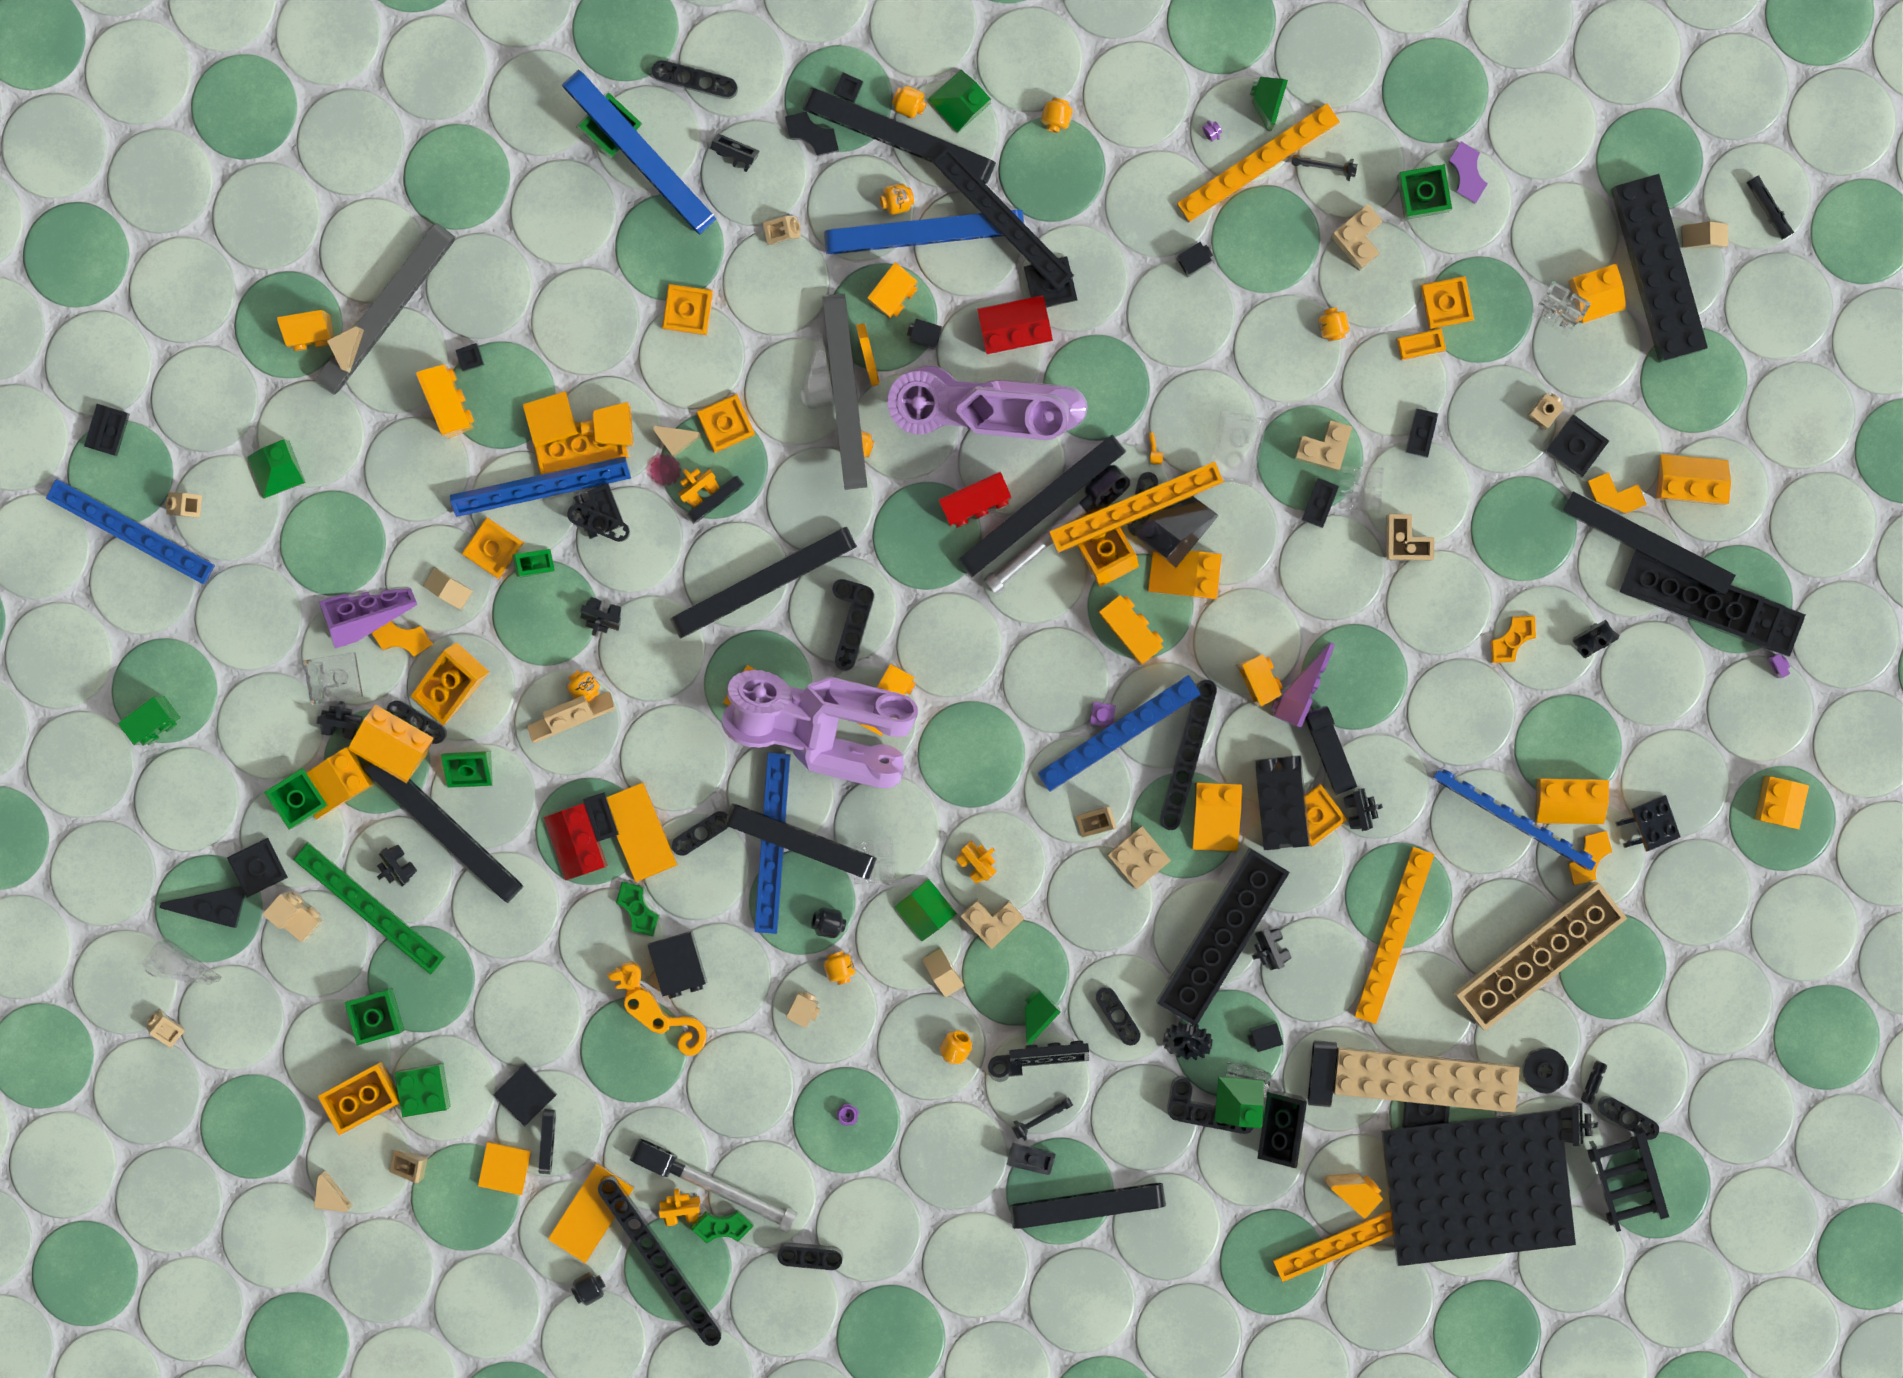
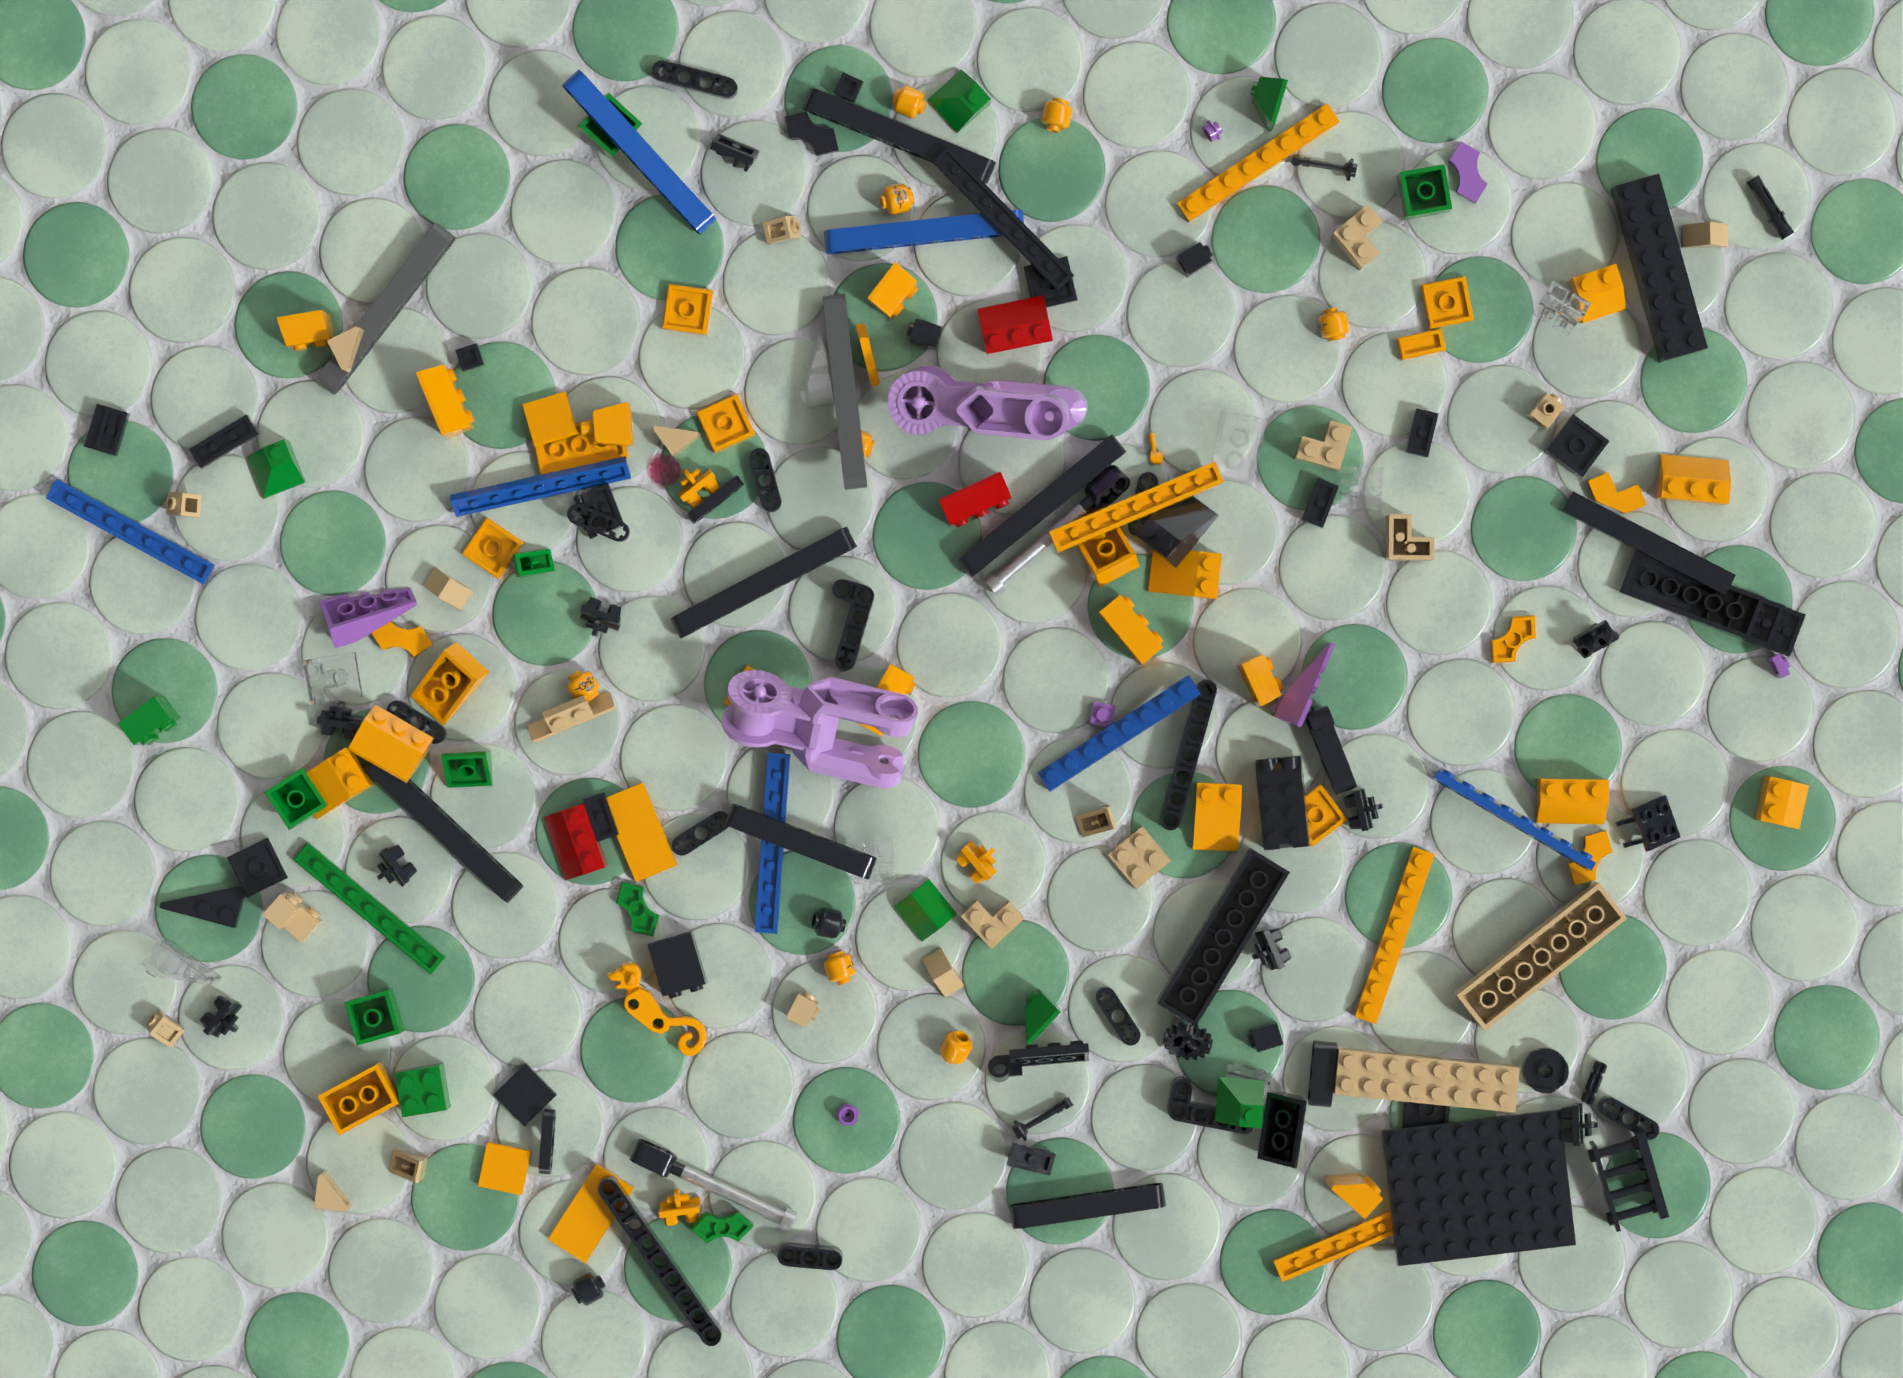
none -> black plate [189,414,259,469]
none -> black hips [200,996,242,1038]
none -> black beam [749,448,782,512]

